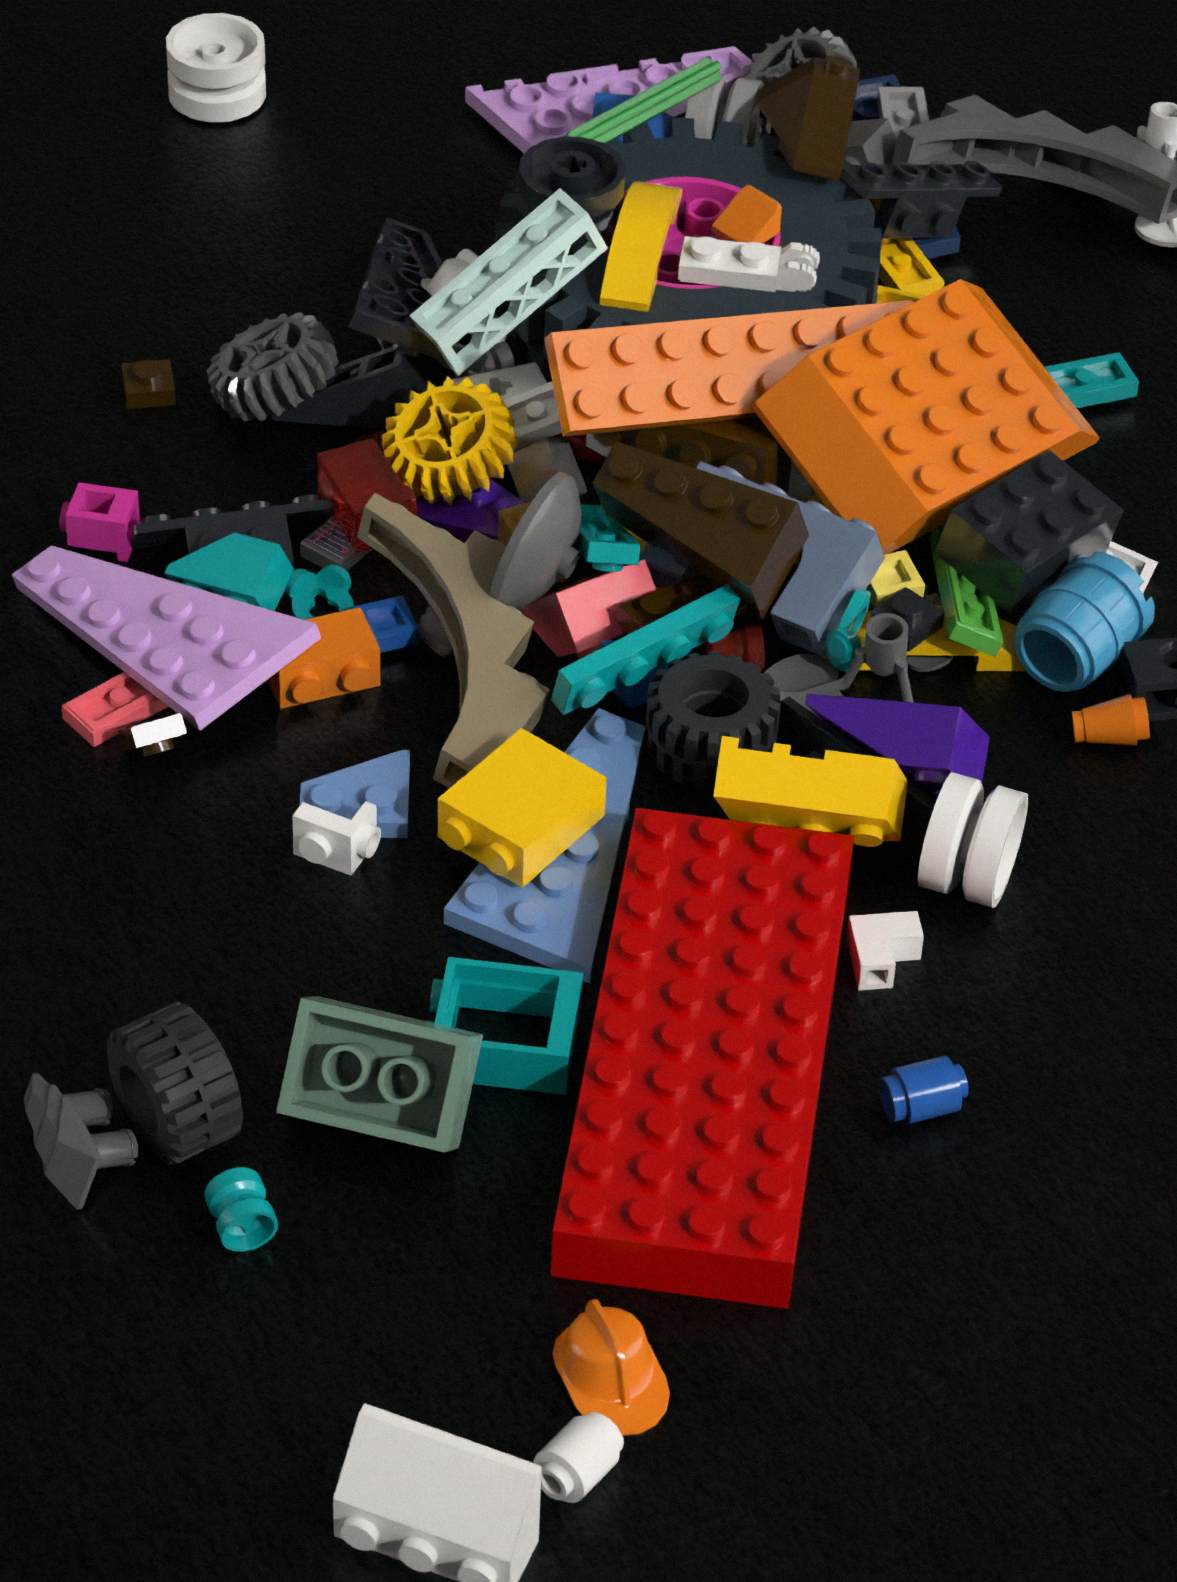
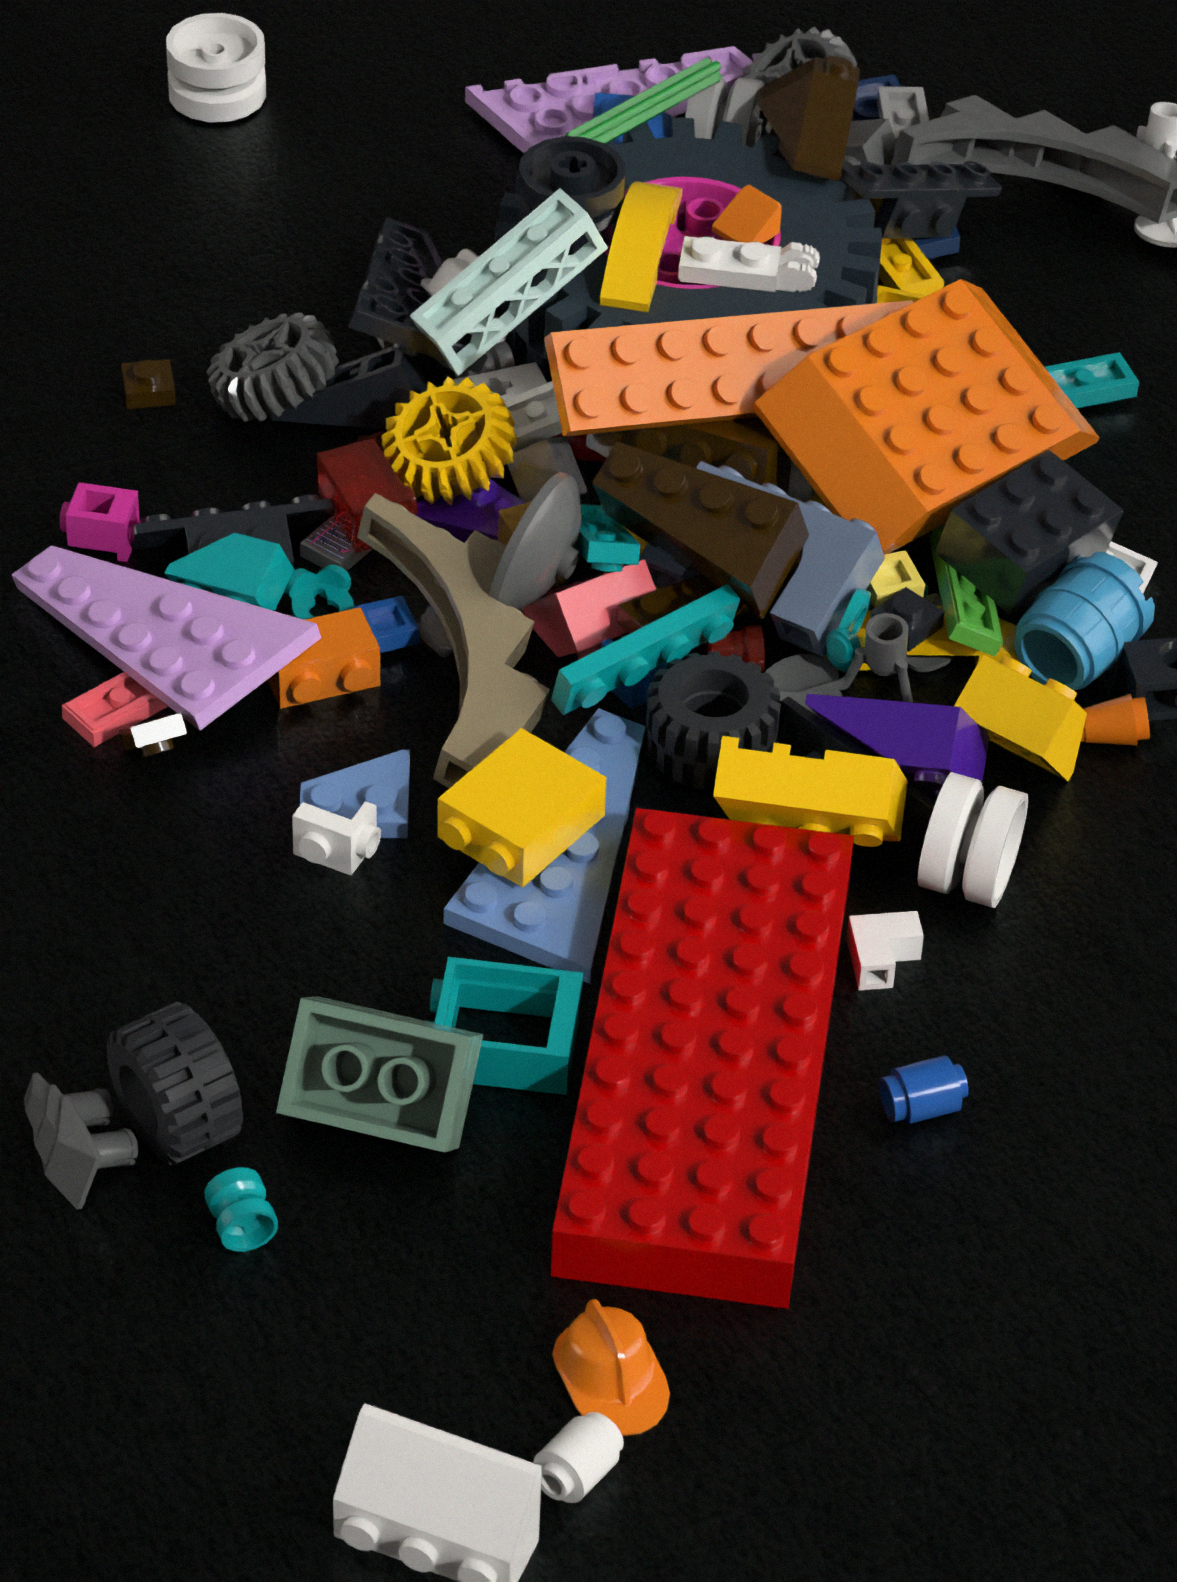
none -> yellow slope [954,654,1087,781]

